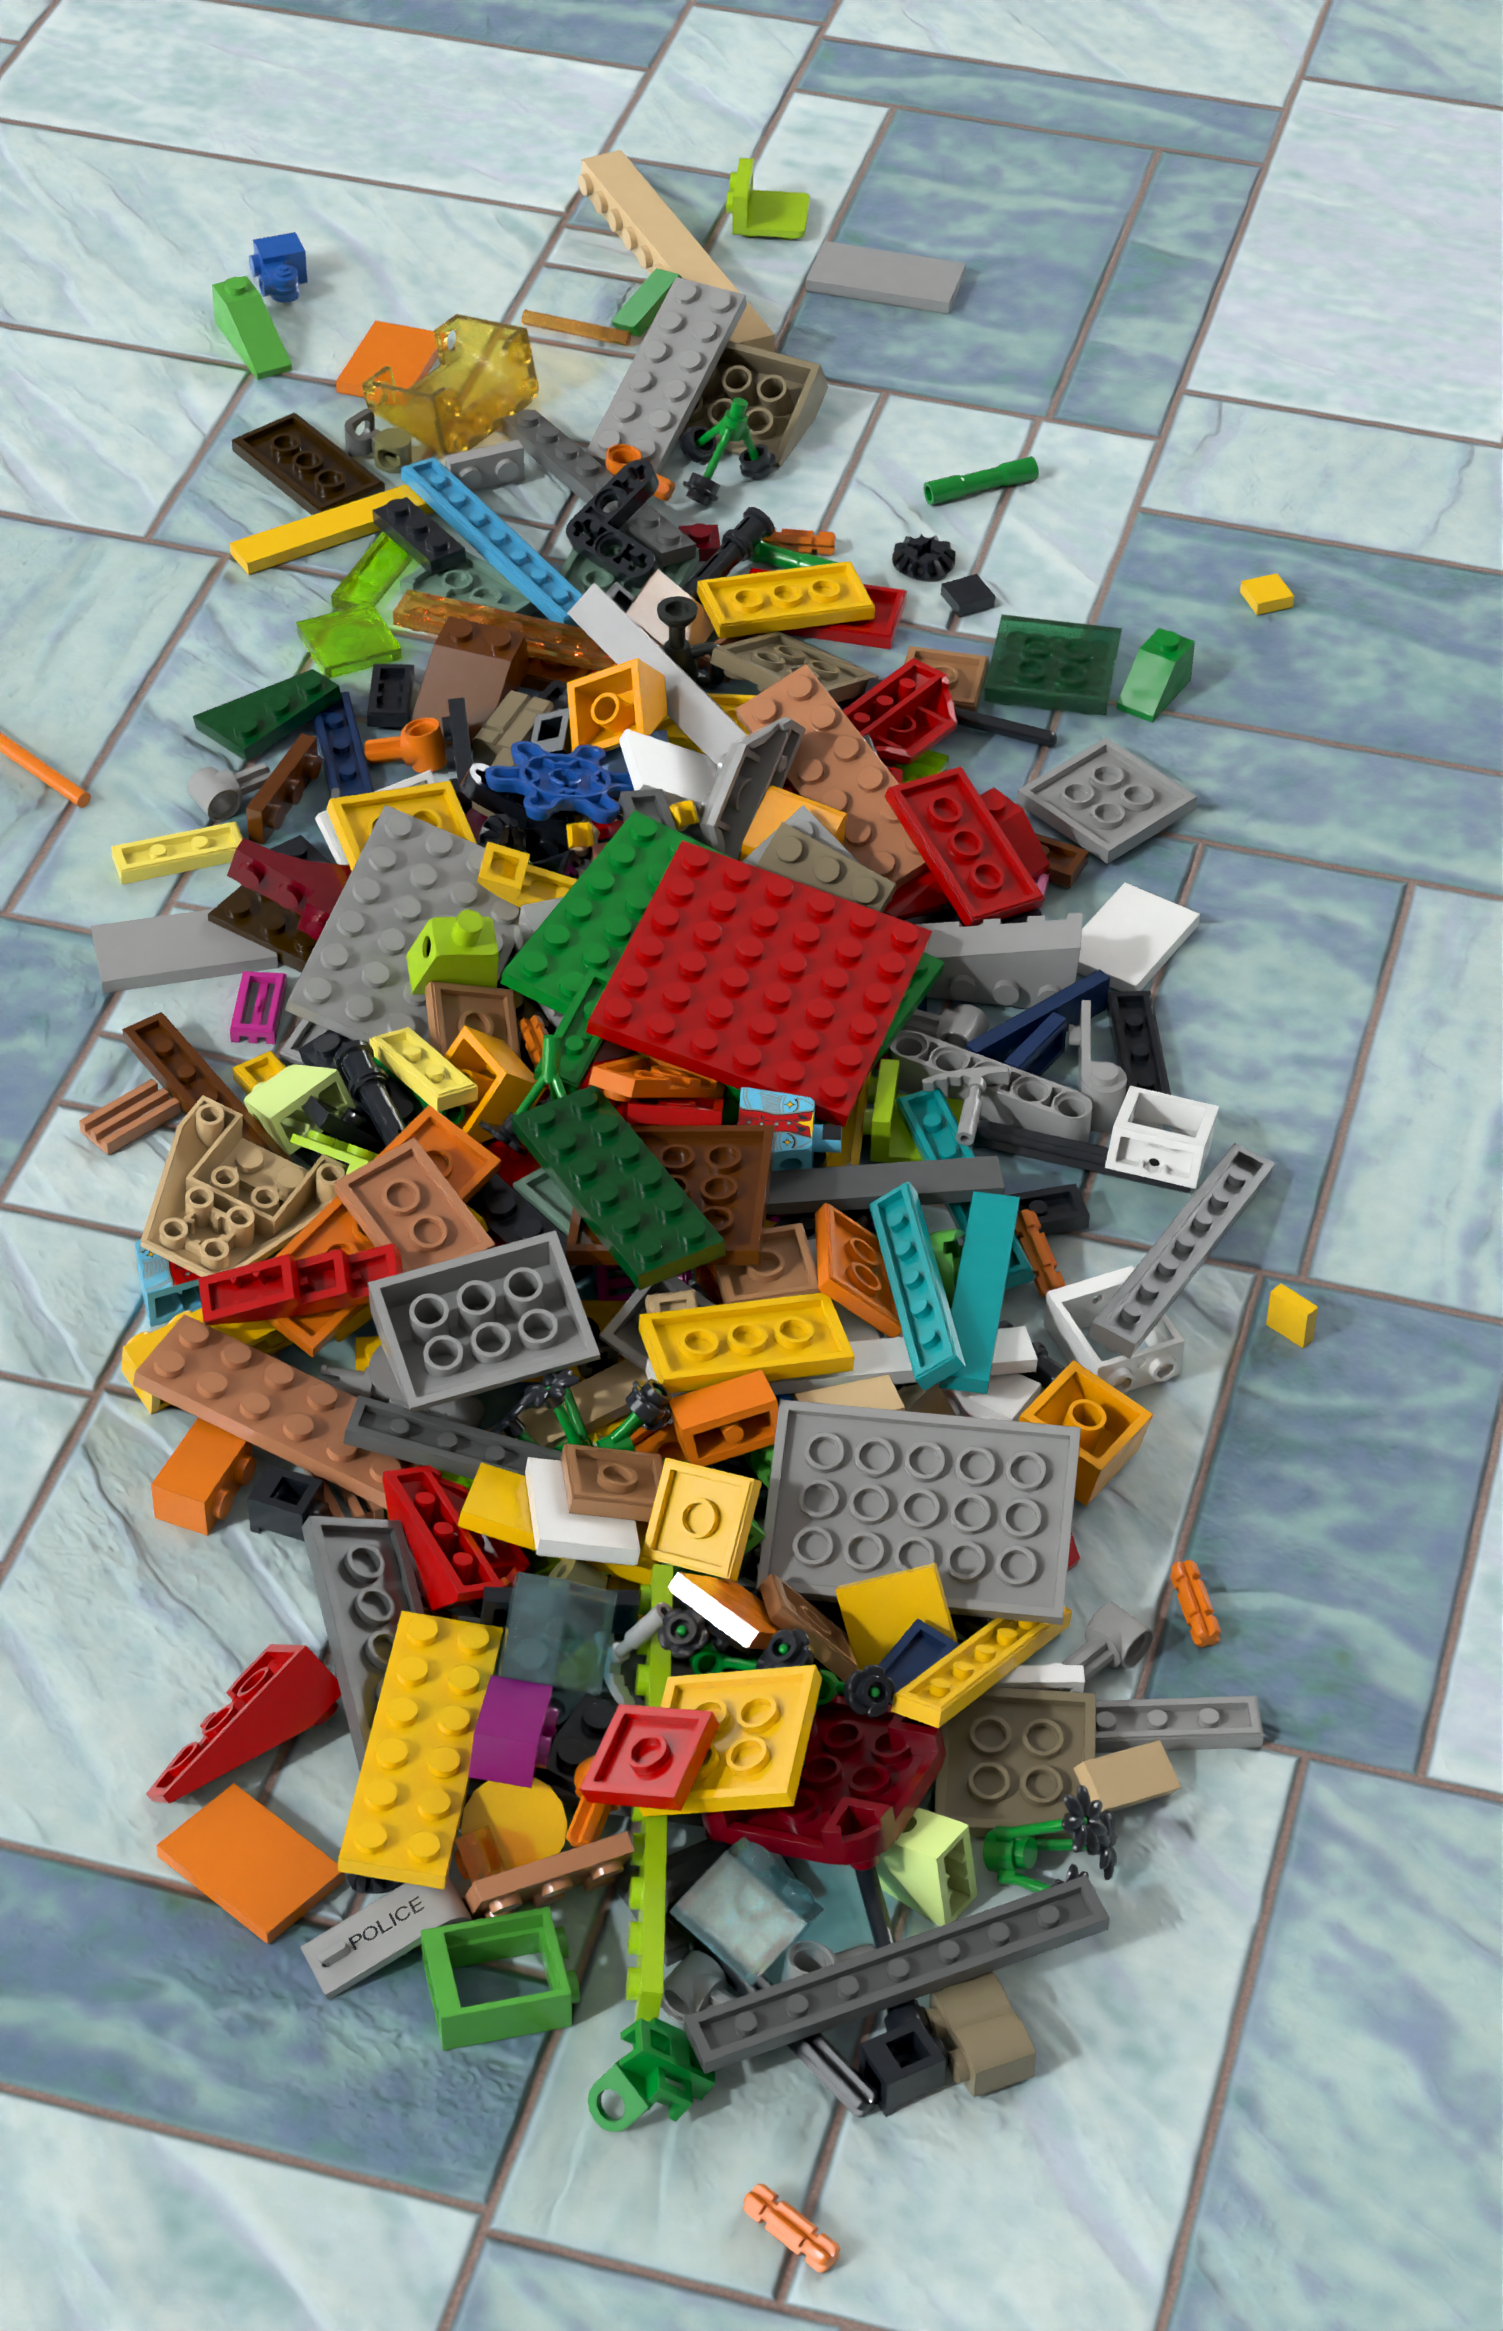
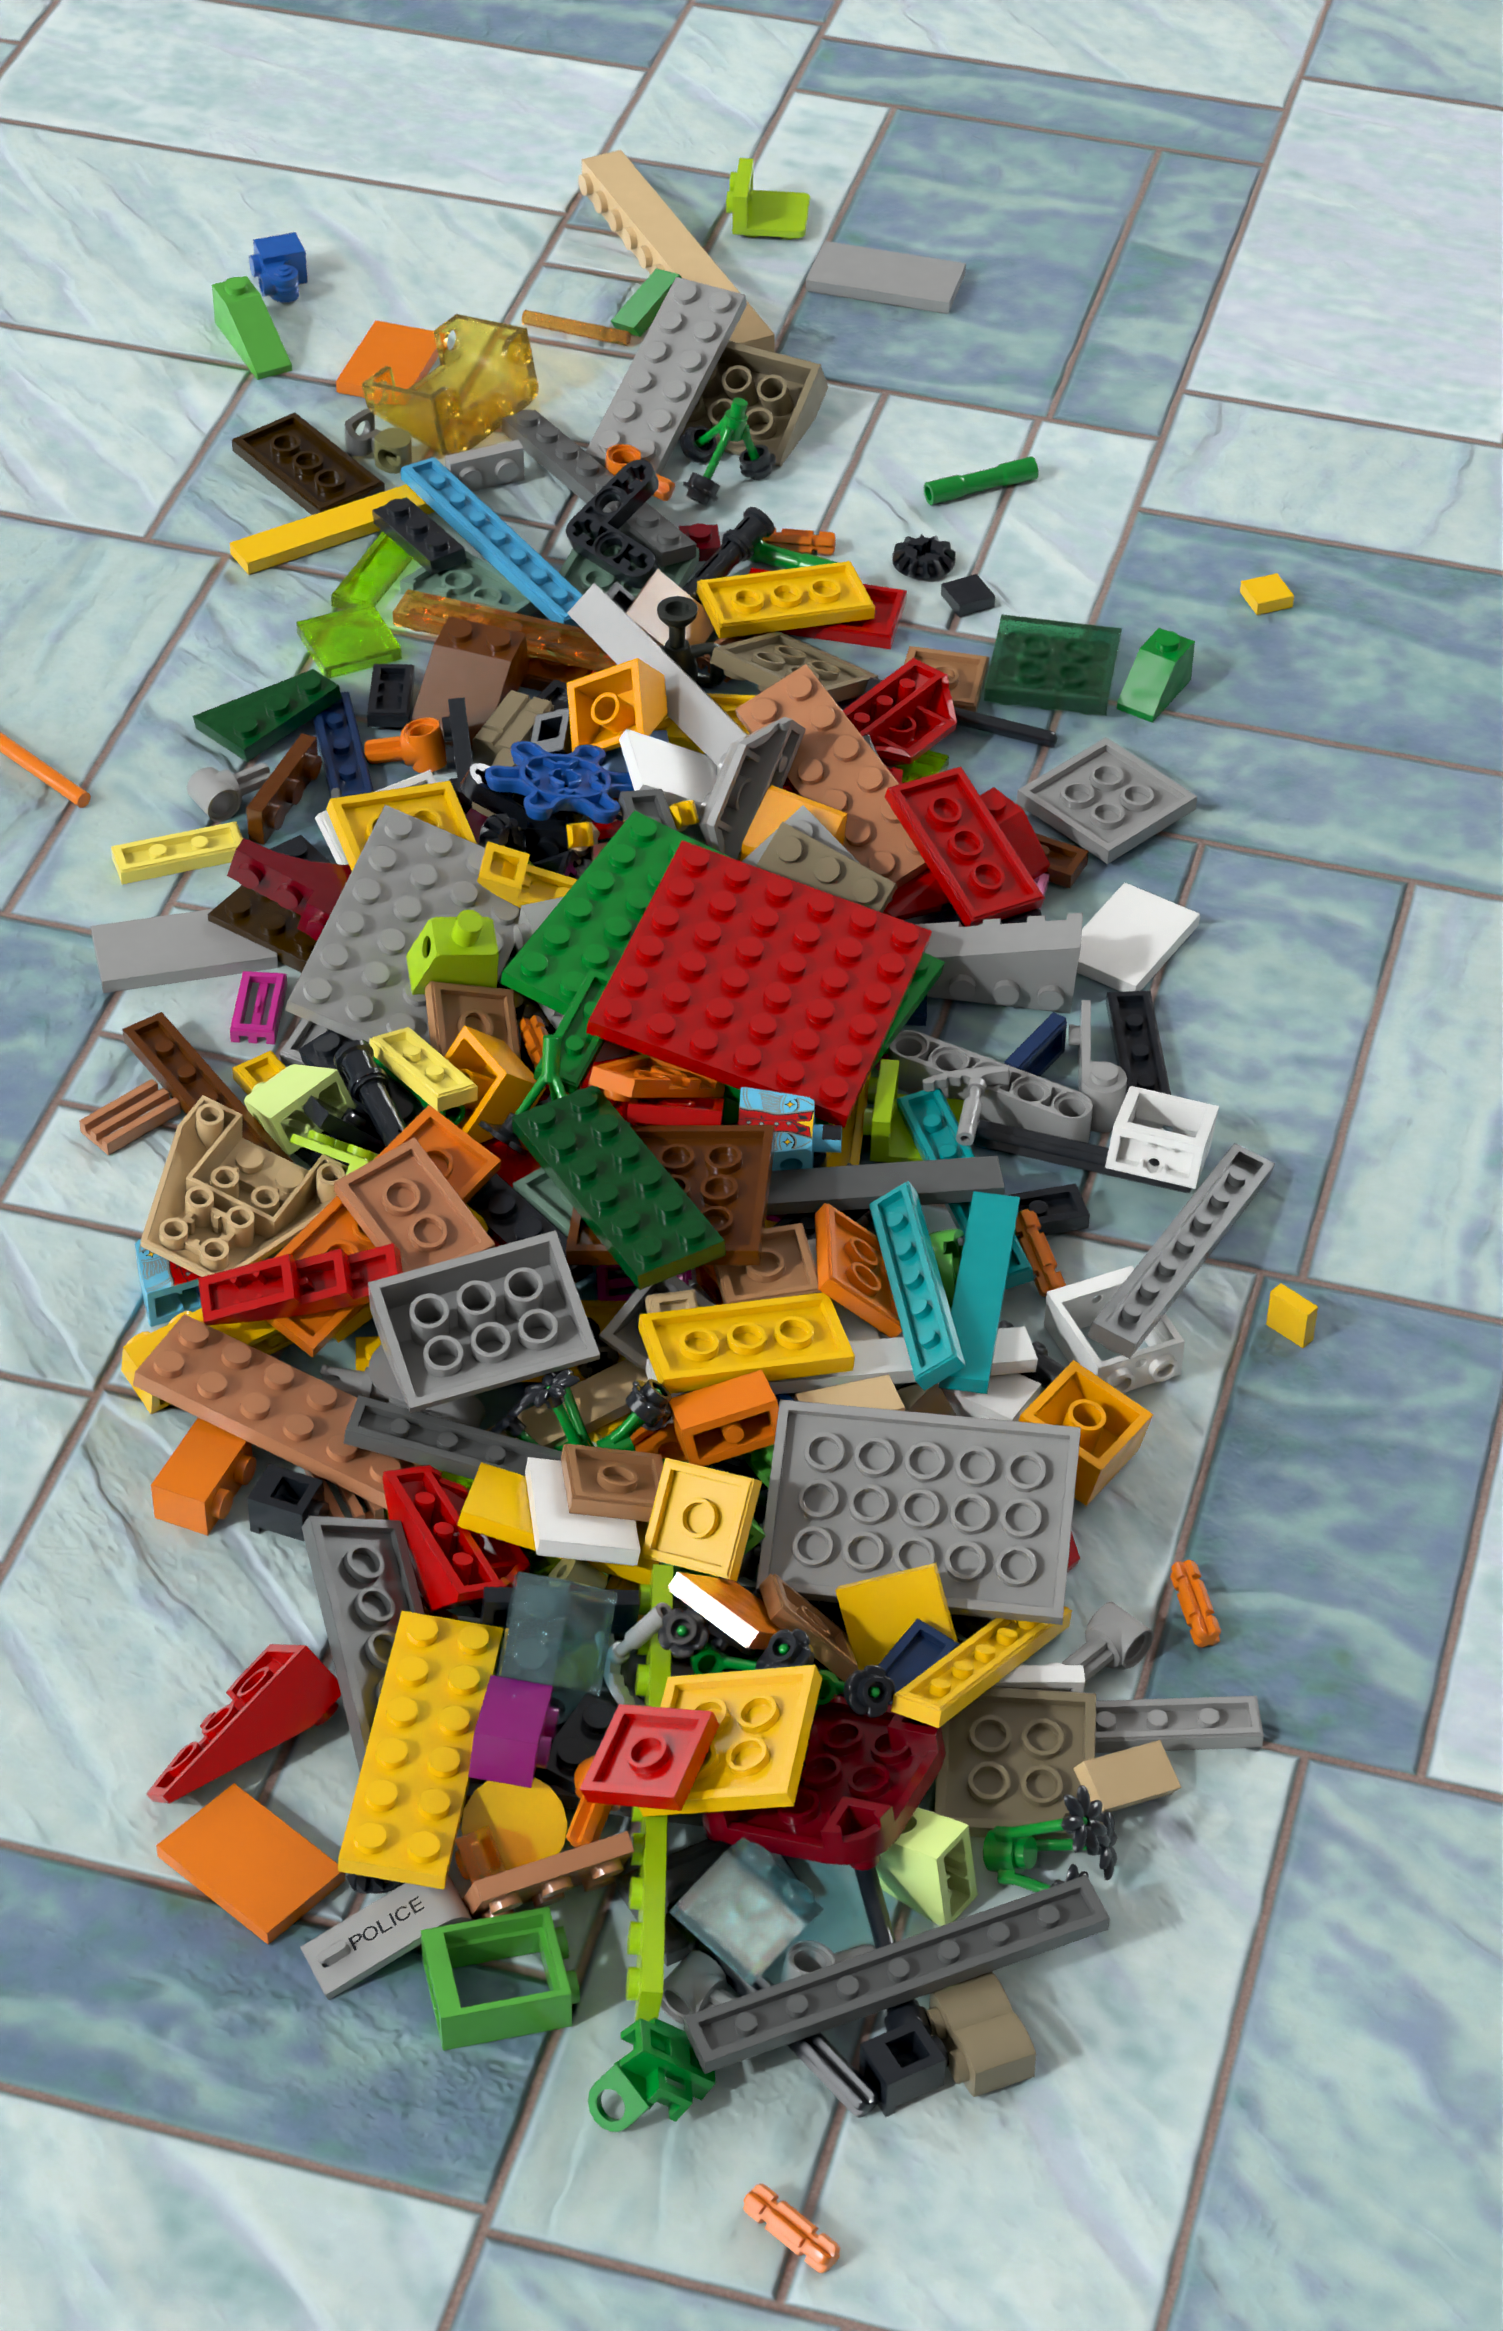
light grey axle [902,1004,989,1049] -> none
dark blue tile [966,969,1110,1063] -> none

